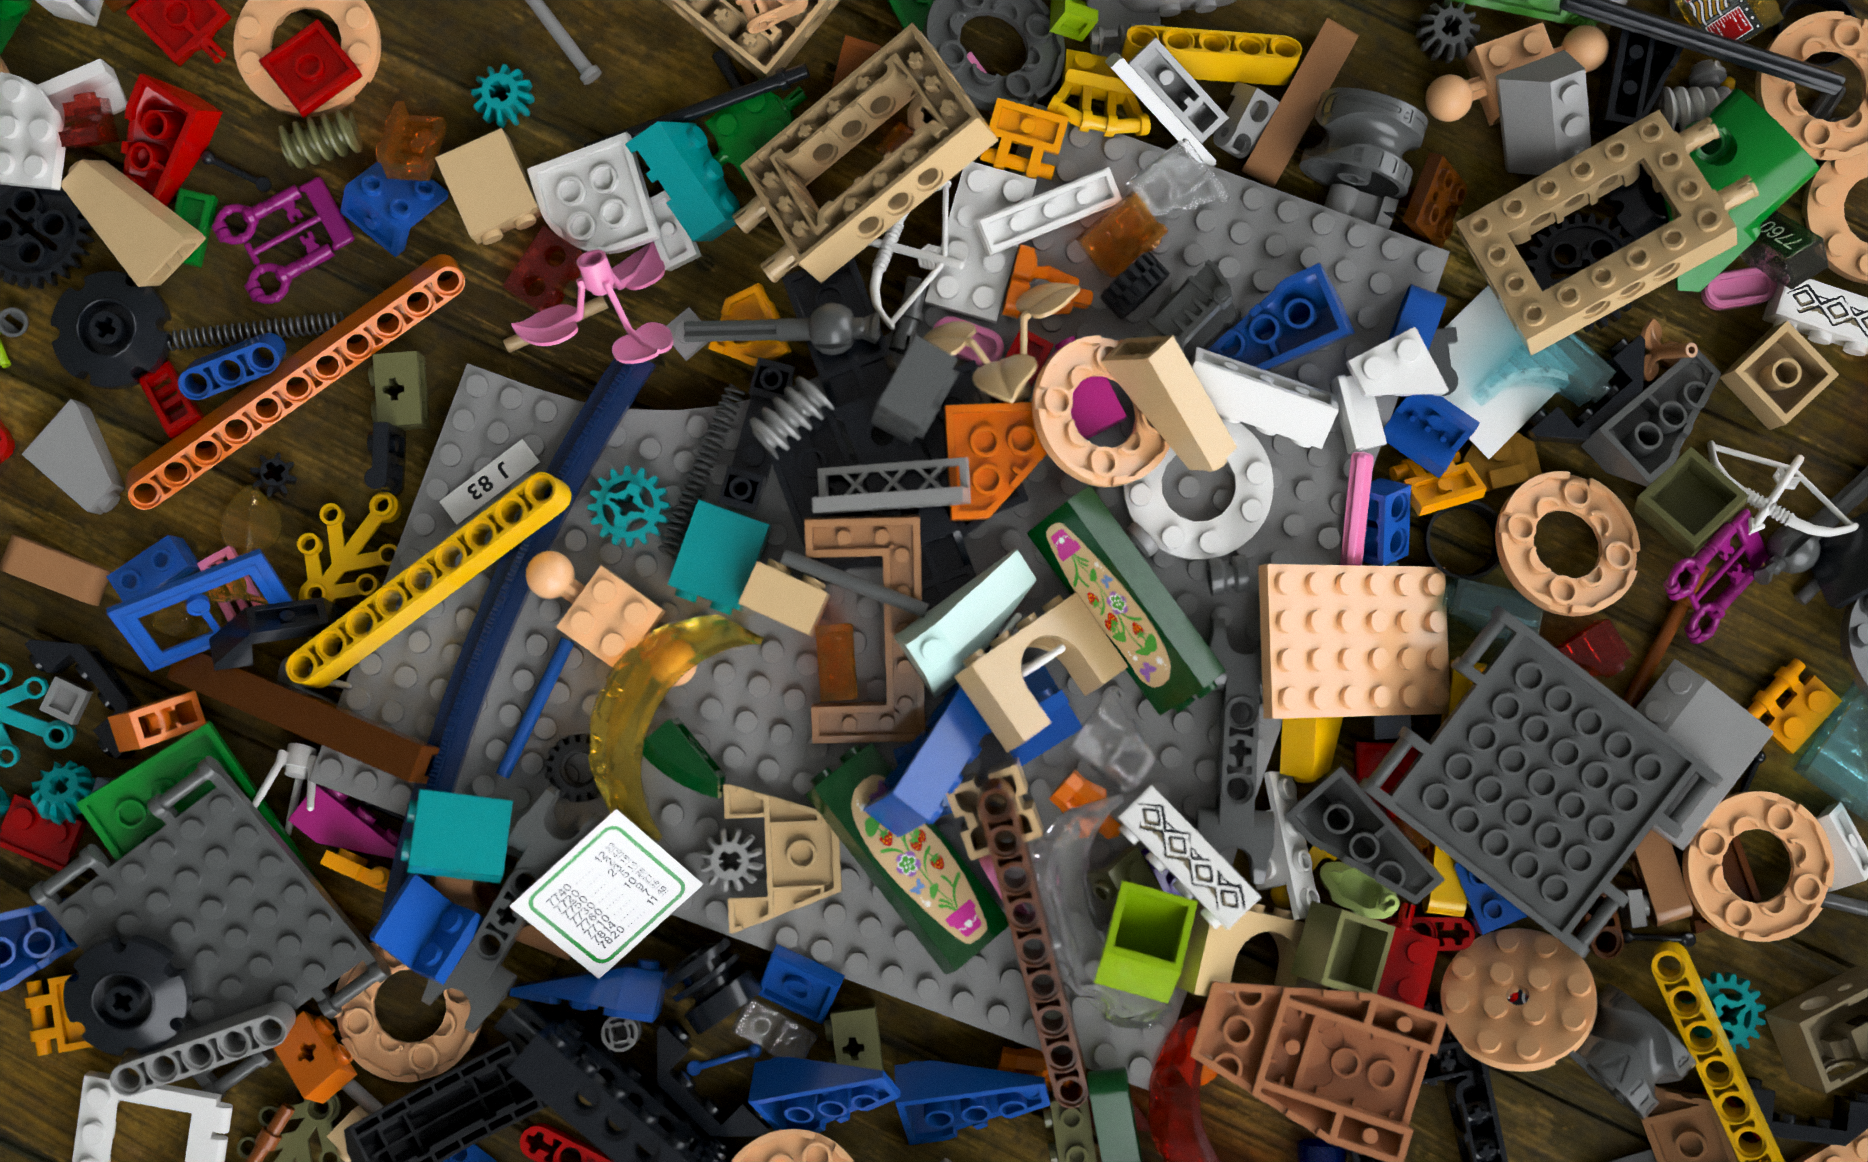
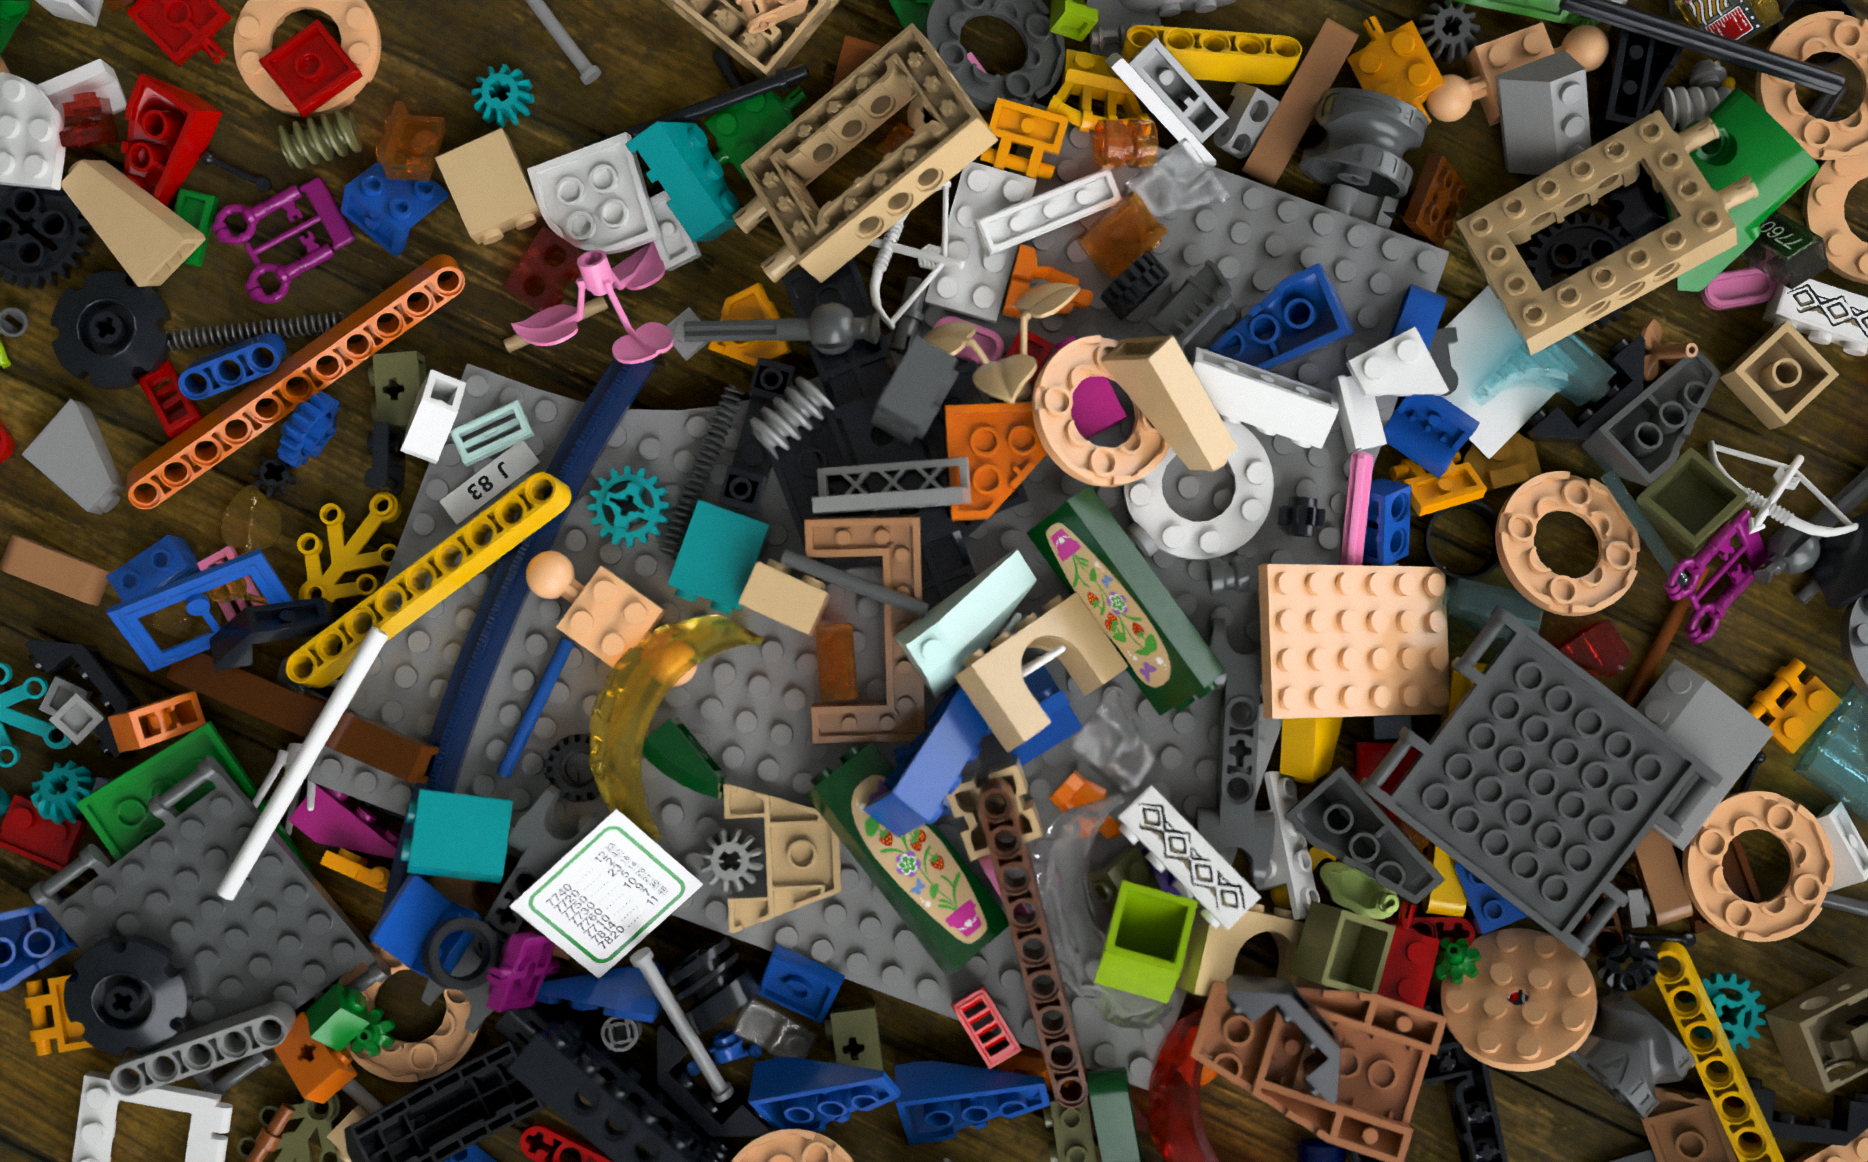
none -> light grey plate [49,691,106,745]
none -> white piece [216,626,389,900]
none -> blue gear [277,391,340,468]
none -> green brick [306,982,370,1051]
none -> green plant [351,1007,395,1057]
none -> white slope [400,369,466,464]
none -> black tyre [421,916,500,991]
none -> light aqua tile [450,400,535,467]
none -> magenta plate [486,930,560,1013]
none -> light grey bar [630,947,734,1103]
none -> blue plate [708,1029,743,1062]
none -> slope [951,984,1022,1069]
none -> clear orange wheel [1093,119,1158,169]
none -> black slope [1226,975,1341,1105]
none -> black gear [1278,497,1326,537]
none -> light orange plate [1347,16,1445,125]
none -> green plant [1434,938,1481,985]
none -> black gear [1596,937,1660,992]
none -> clear light blue bar [1600,469,1697,599]

